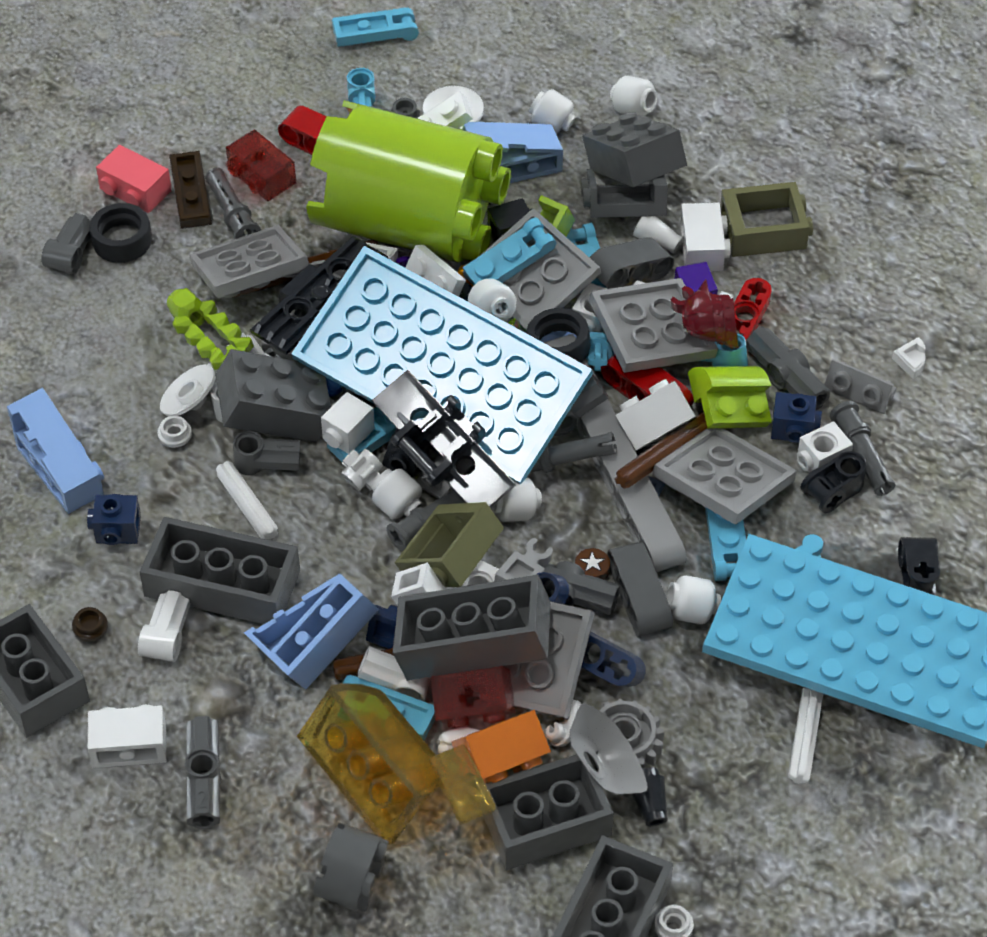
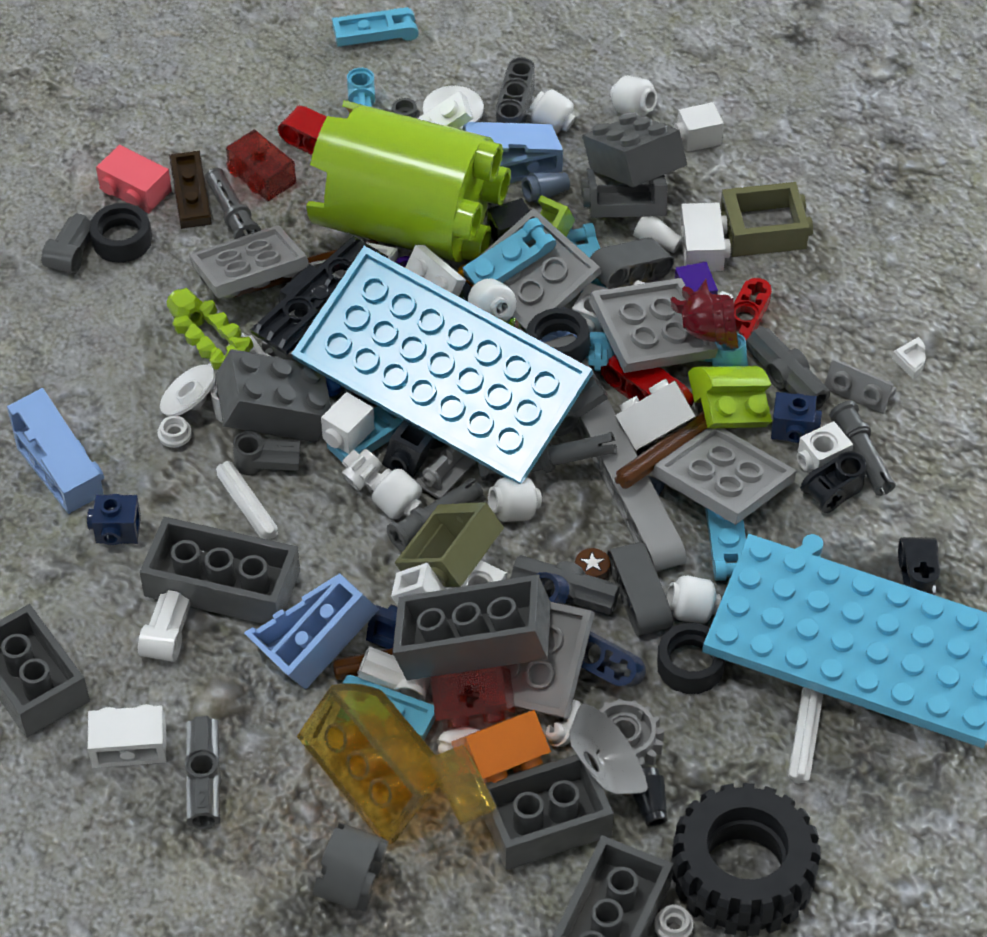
dark brown plate [72,607,108,642] -> none
piece [372,370,516,508] -> none
light grey plate [494,538,553,582] -> none
none -> dark grey beam [496,57,535,123]
none -> sand blue cone [521,172,570,203]
none -> black tyre [657,623,726,694]
none -> black tyre [671,783,821,937]
none -> white brick [674,102,724,152]

